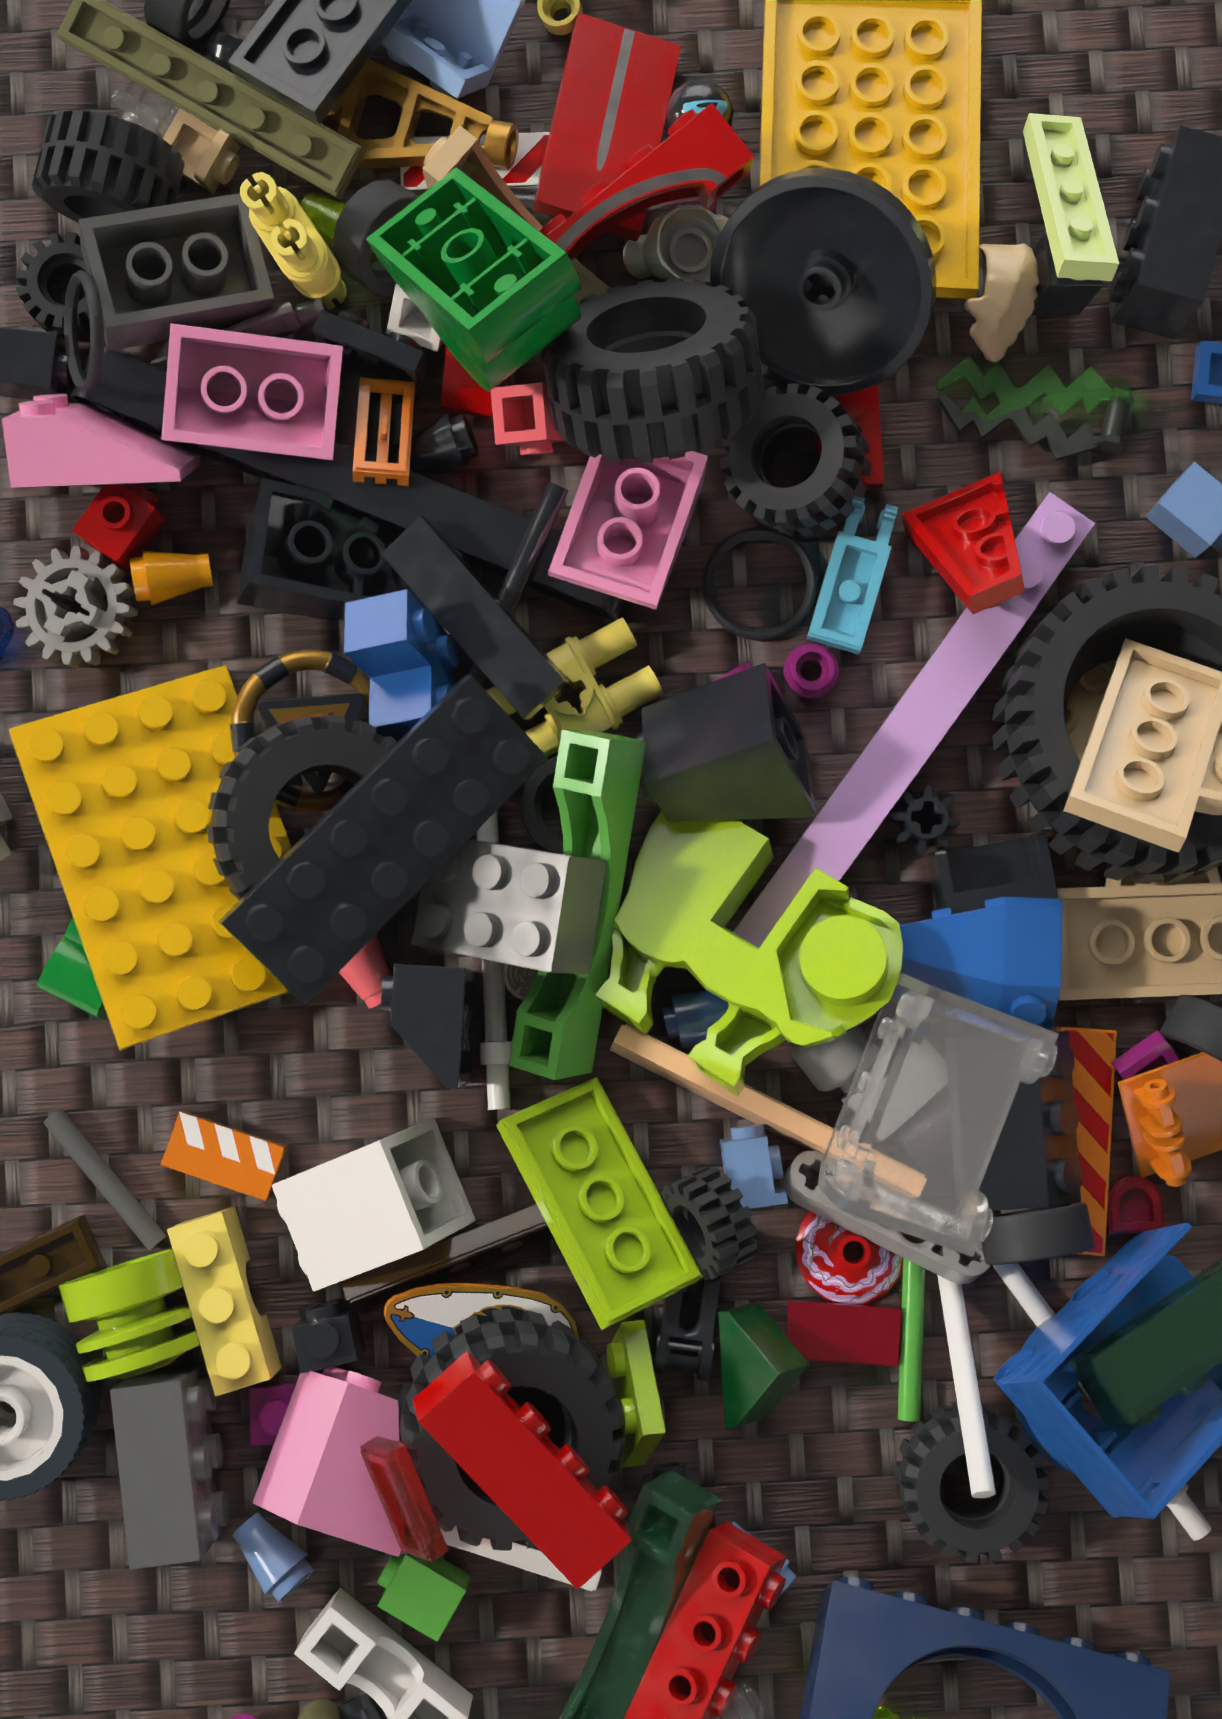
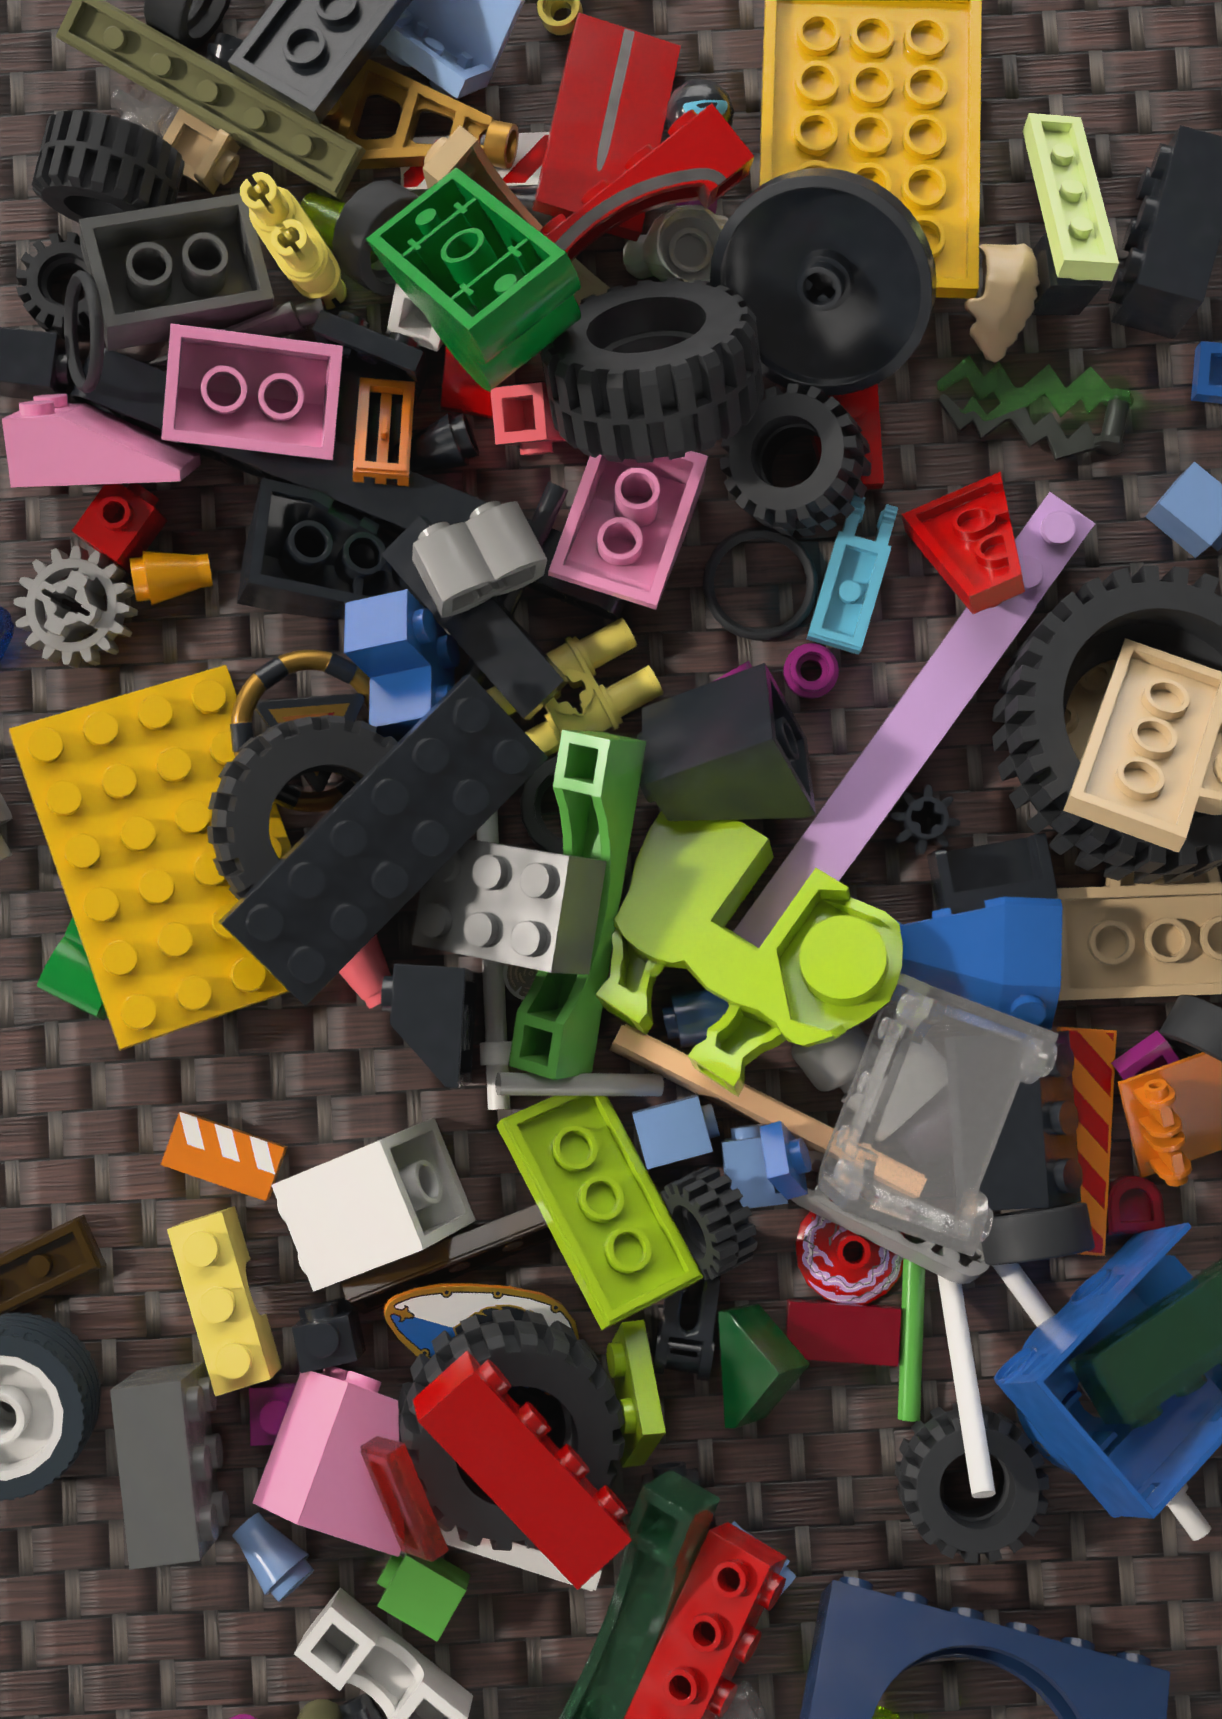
dark grey bar [43,1109,167,1251] -> none
lime wheel [59,1249,200,1382] -> none
none -> light grey brick [412,501,547,618]
none -> light grey bar [495,1072,664,1096]
none -> medium blue brick [632,1095,720,1169]
none -> blue plate [759,1121,812,1200]

